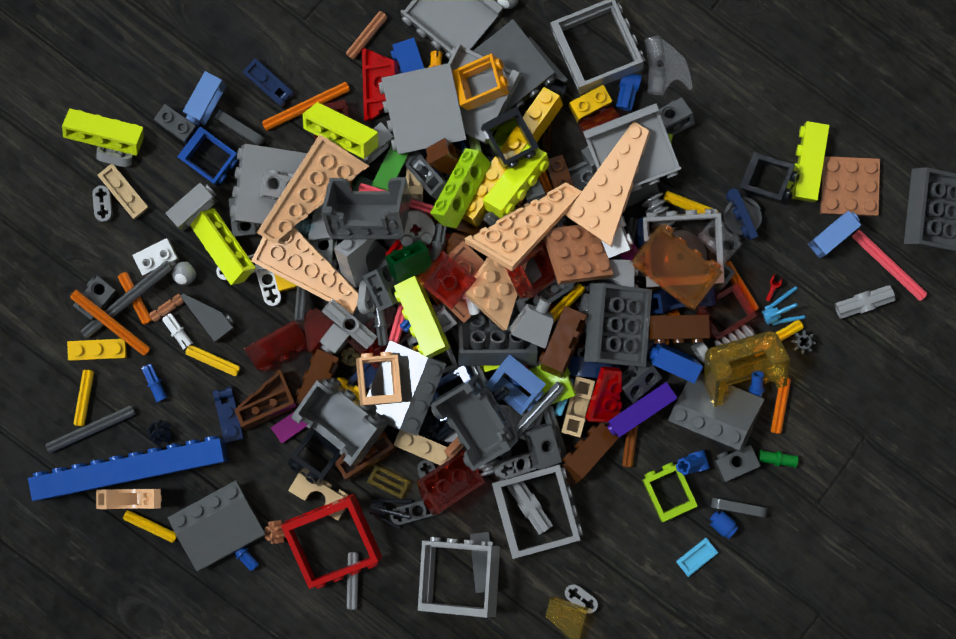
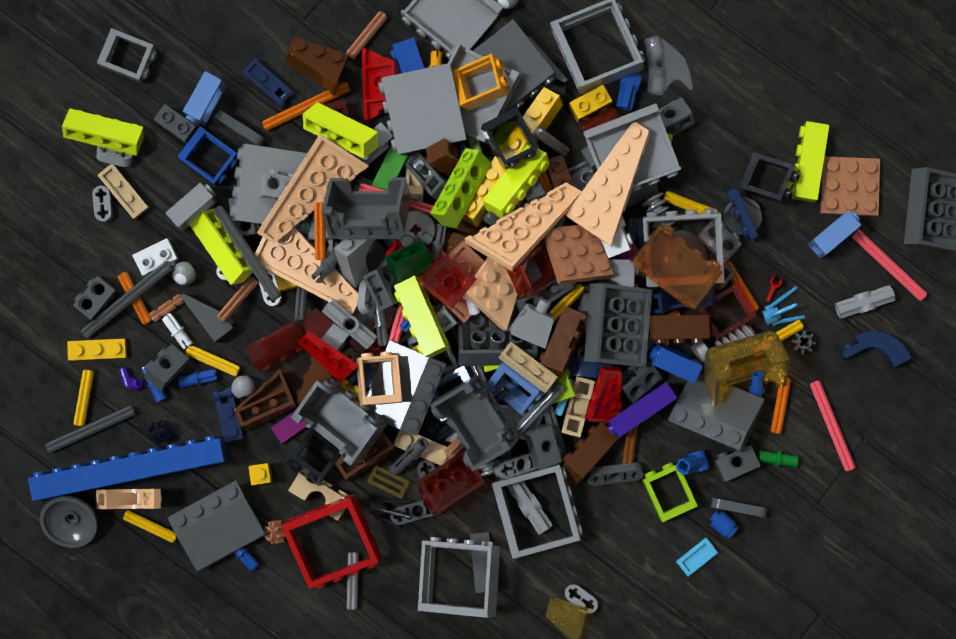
orange axle [70,290,150,356] -> none
none -> dark grey dish [40,496,98,548]
none -> light grey window [97,28,157,83]
none -> dark purple arm [119,367,143,391]
none -> dark grey brick [144,344,189,392]
none -> blue axle [178,369,217,388]
none -> dark grey axle [213,205,281,301]
none -> nougat axle [217,276,258,322]
none -> light grey piece [231,376,256,399]
none -> yellow brick [249,463,273,485]
none -> reddish brown wedge [287,37,348,96]
none -> red wing [298,331,358,382]
none -> dark grey pin [311,239,344,283]
none -> orange axle [314,203,326,260]
none -> dark grey pin [389,437,429,476]
none -> tan plate [498,342,557,393]
none -> light grey axle [533,127,569,156]
none -> dark grey beam [587,463,643,486]
none -> coral axle [810,381,855,471]
none -> dark blue arch [839,331,911,368]

